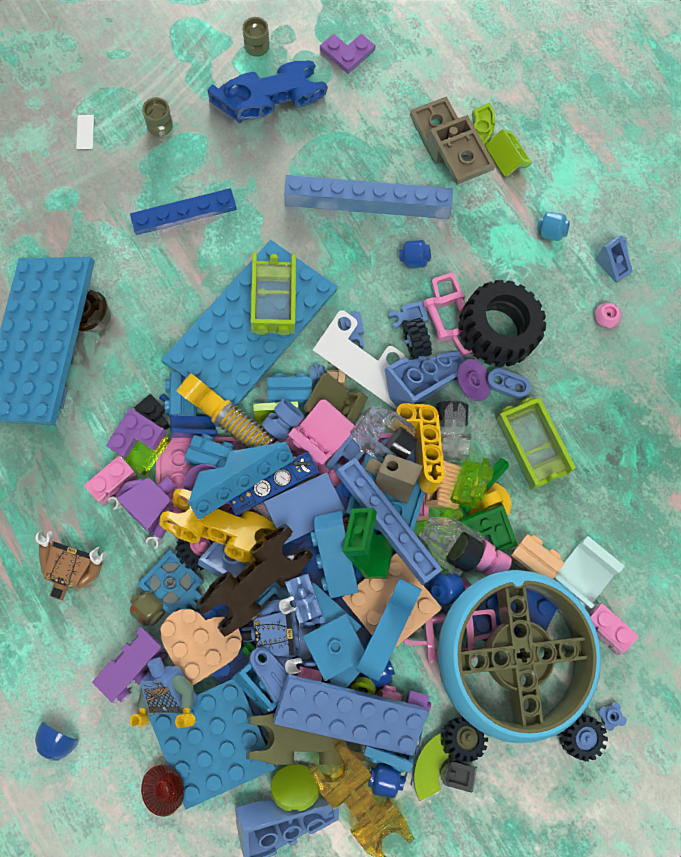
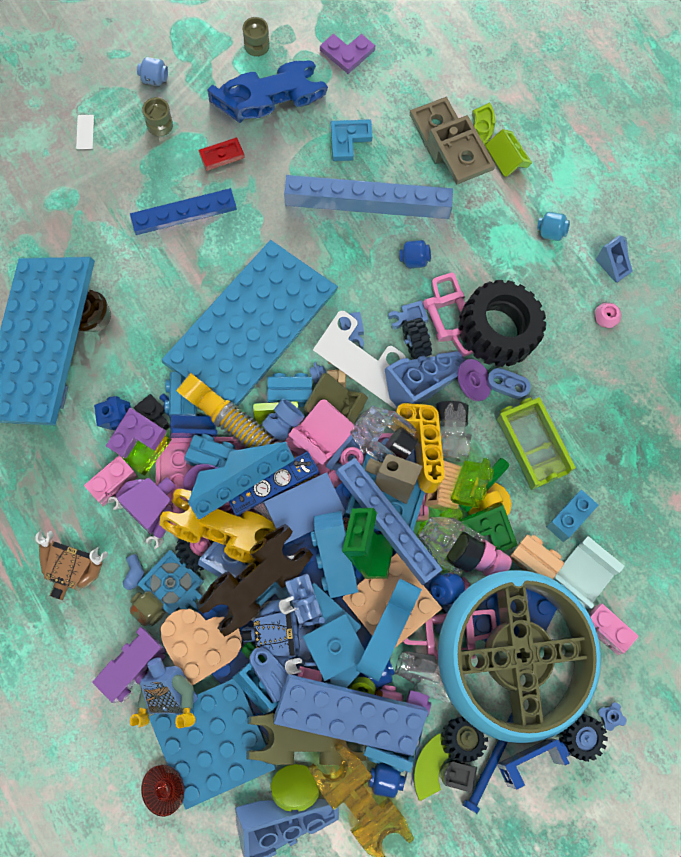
blue helmet [35,721,79,761] -> none
door [251,252,296,335] -> none
none -> blue brick [94,396,131,430]
none -> medium blue arm [123,554,144,590]
none -> medium blue head [137,57,168,86]
none -> red plate [199,137,245,171]
none -> dark azure plate [331,119,373,161]
none -> bright pink plate [341,447,364,465]
none -> clear plate [395,651,454,706]
none -> blue bar [462,713,513,814]
none -> blue panel [497,739,570,790]
none -> dark azure brick [546,489,599,542]

